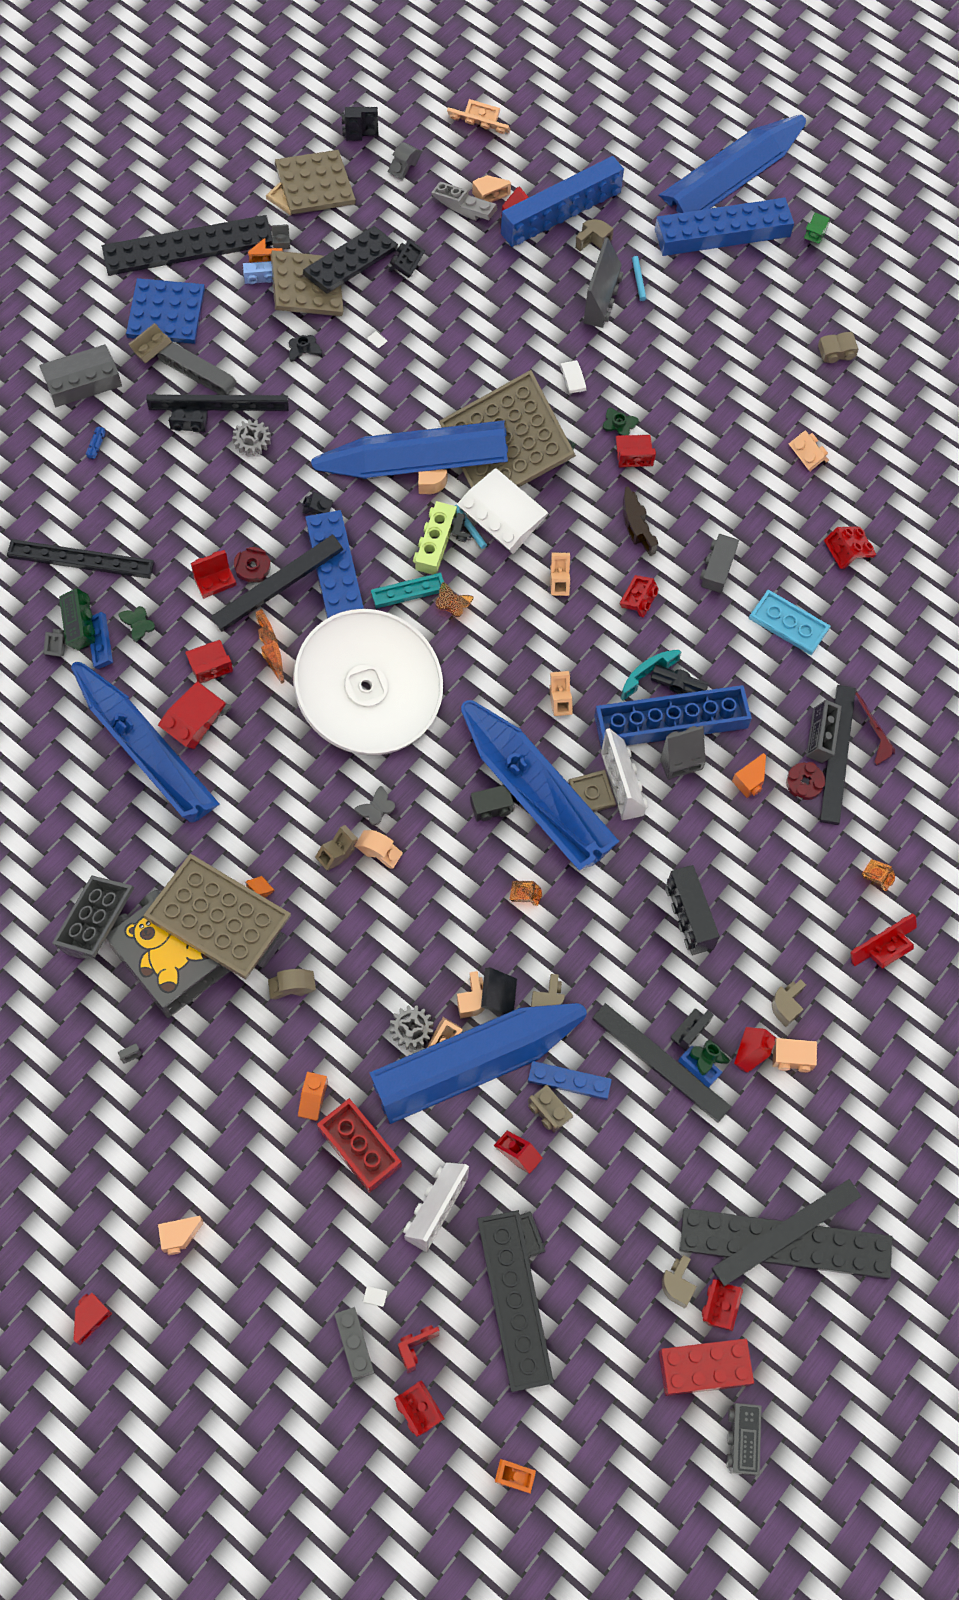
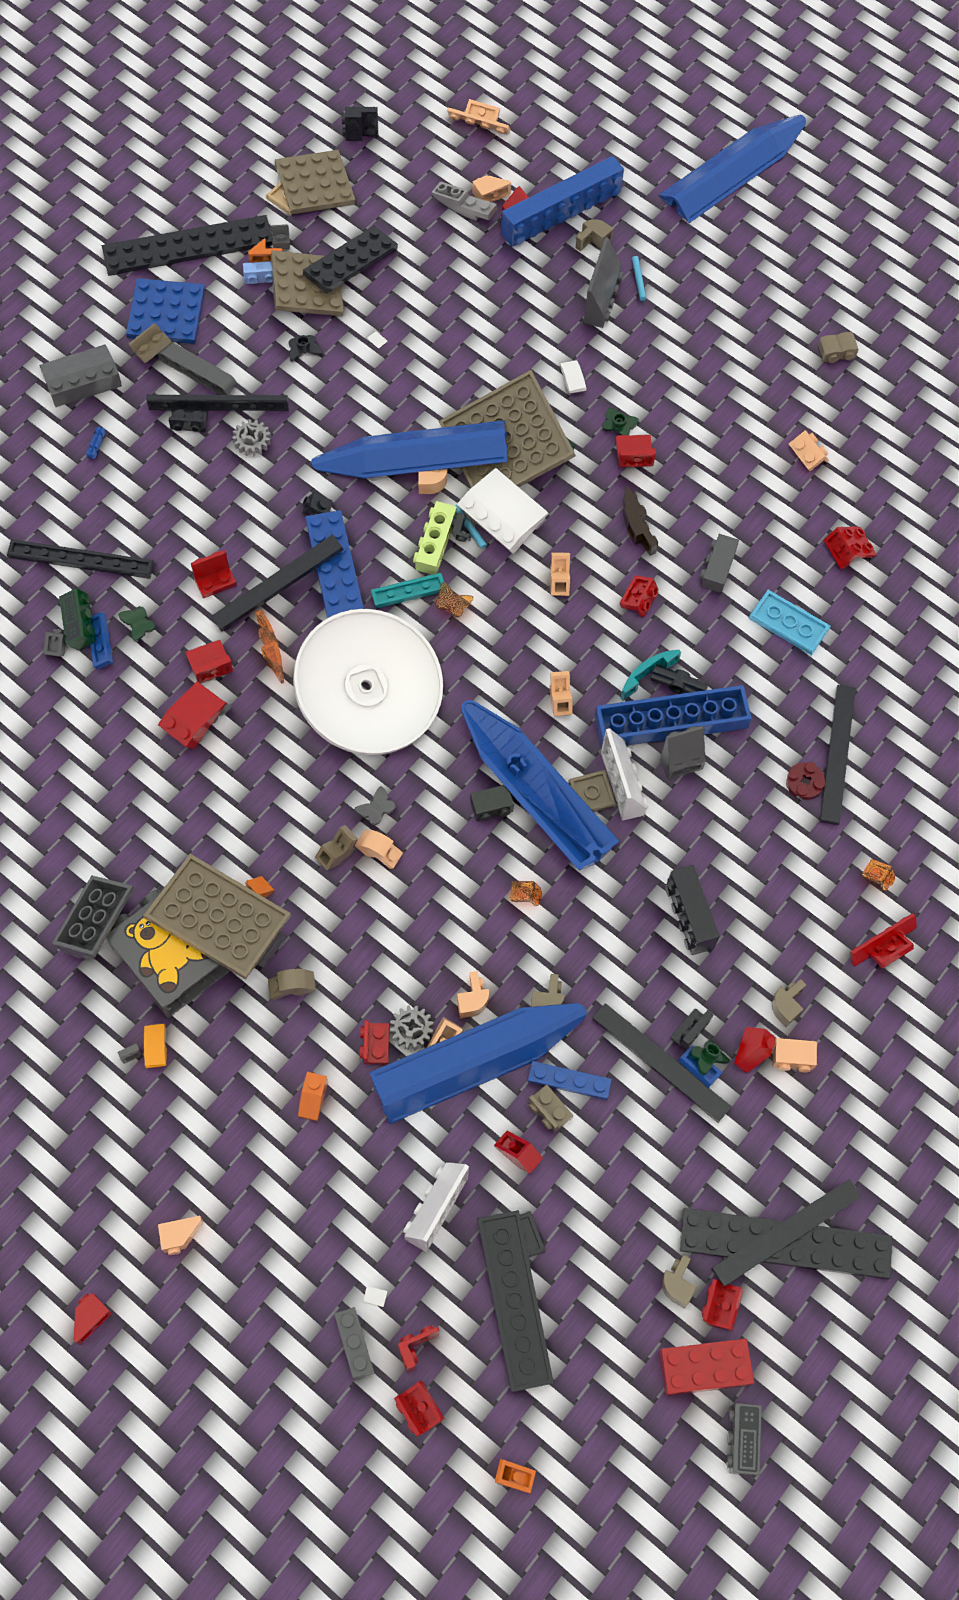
blue piece [71,662,220,823] -> none
dark red plate [234,547,271,583] -> none
red brick [317,1098,402,1193] -> none
dark grey brick [387,142,422,180] -> none
black bracket [389,239,425,278] -> none
black tile [481,967,517,1015] -> none
blue brick [655,198,794,256] -> none
orange slope [732,753,766,798] -> none
green brick [804,212,830,244] -> none
dark grey brick [806,700,842,763] -> none
dark red piece [855,693,895,765] -> none
none -> light orange slope [144,1024,167,1068]
none -> red bracket [360,1020,389,1065]

